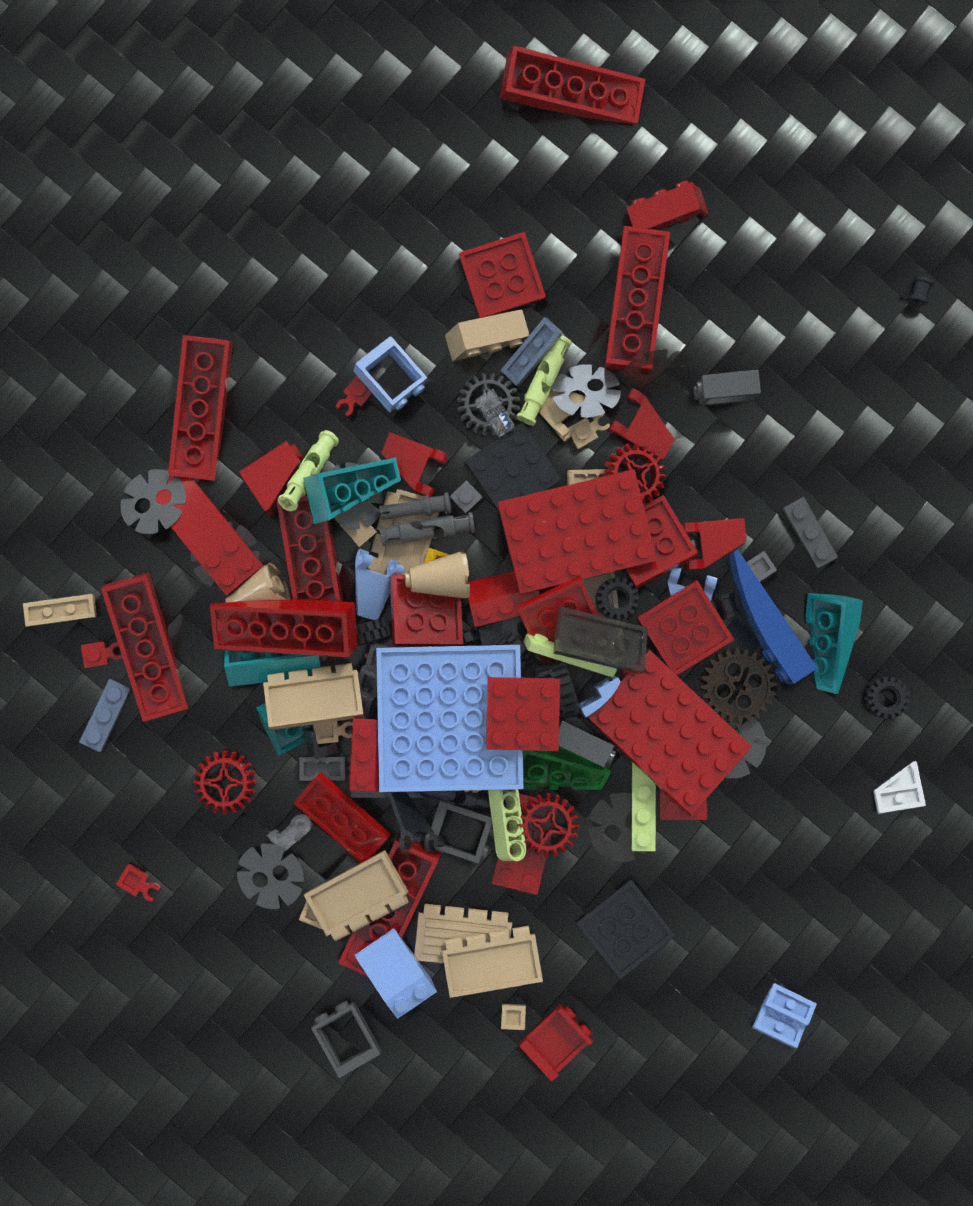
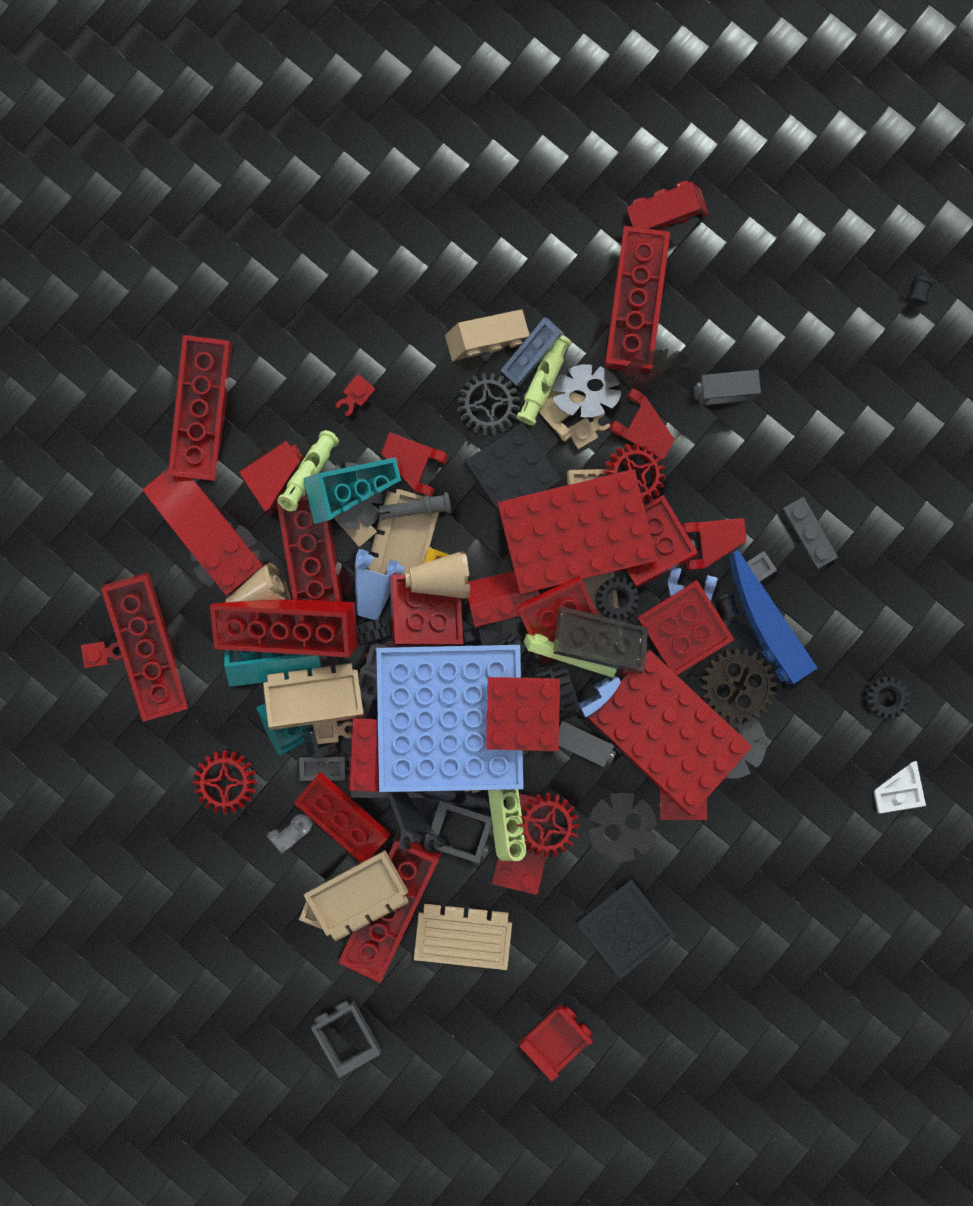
tan plate [23,594,97,627] -> none
sand blue plate [79,679,132,752] -> none
red plate [116,864,161,901] -> none
dark grey piece [121,469,186,534] -> none
dark grey piece [237,844,304,909] -> none
light blue window [353,336,427,413] -> none
light blue slope [355,929,437,1019] -> none
dark grey piece [380,512,475,547] -> none
tan hinge [442,926,543,998] -> none
flat silver plate [450,480,483,514] -> none
red plate [459,232,546,318] -> none
clear leg [475,389,515,437] -> none
red slope [499,46,645,125] -> none
tan plate [501,1004,526,1030] -> none
green wedge [522,746,611,790] -> none
yellowish green plate [632,762,656,851] -> none
light blue slope [752,983,816,1049] -> none
teal wedge [806,593,863,694] -> none

